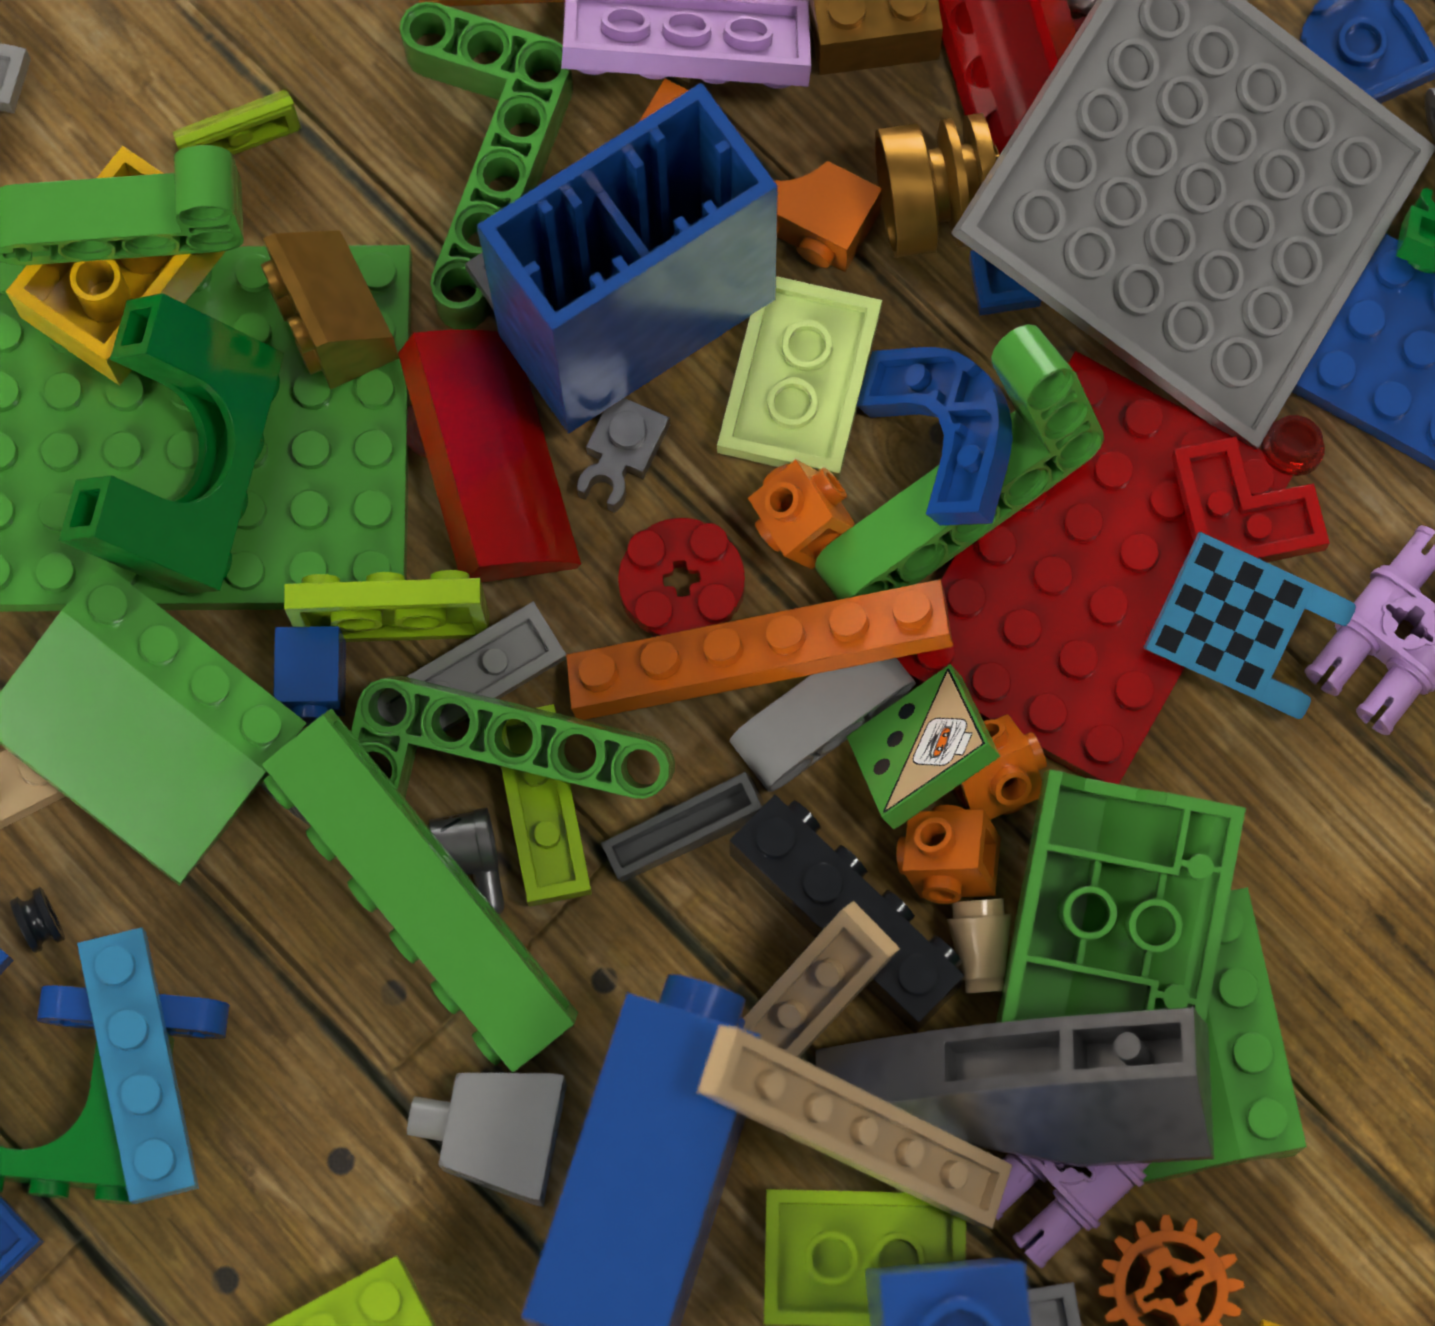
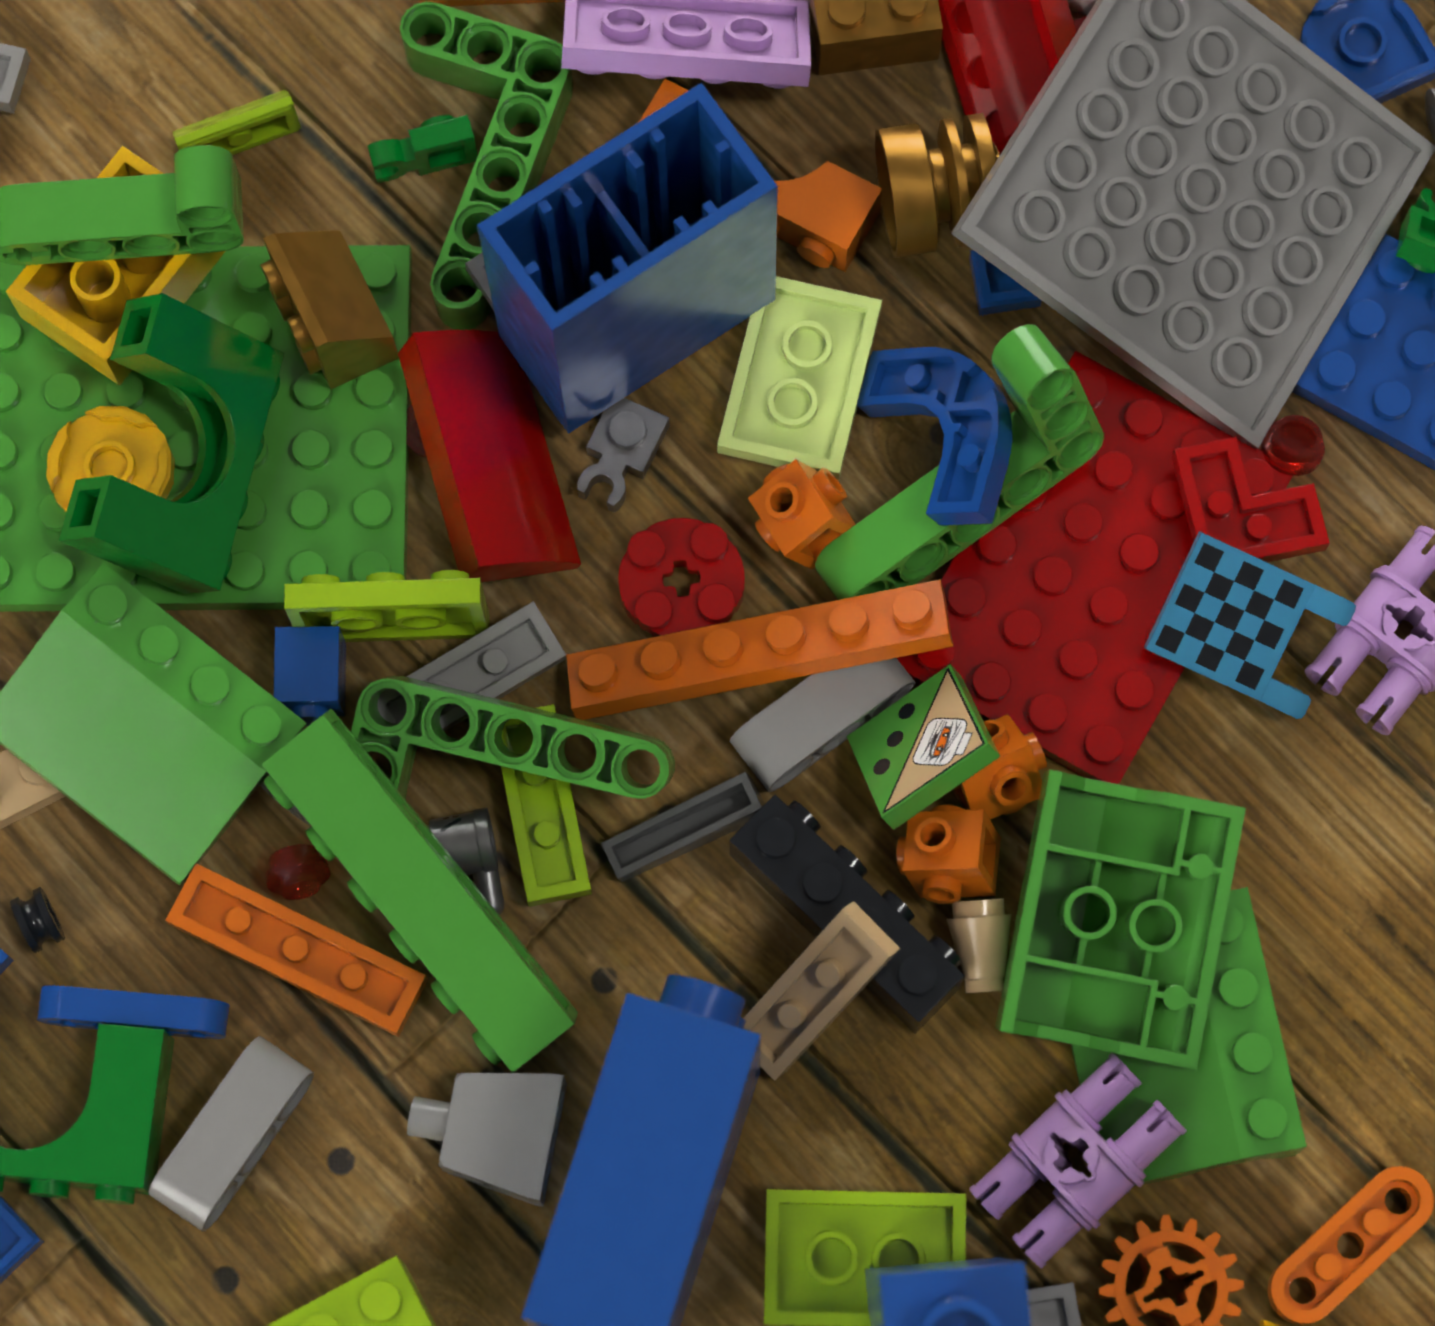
dark azure plate [77,927,199,1204] -> none
tan plate [697,1025,1012,1229] -> none
flat silver wedge [816,1008,1214,1167] -> none
none -> yellow tile [46,406,175,512]
none -> light grey beam [149,1036,314,1232]
none -> orange plate [165,863,429,1037]
none -> clear red plate [265,844,331,900]
none -> green plate [367,115,478,183]
none -> orange plate [1267,1166,1434,1325]

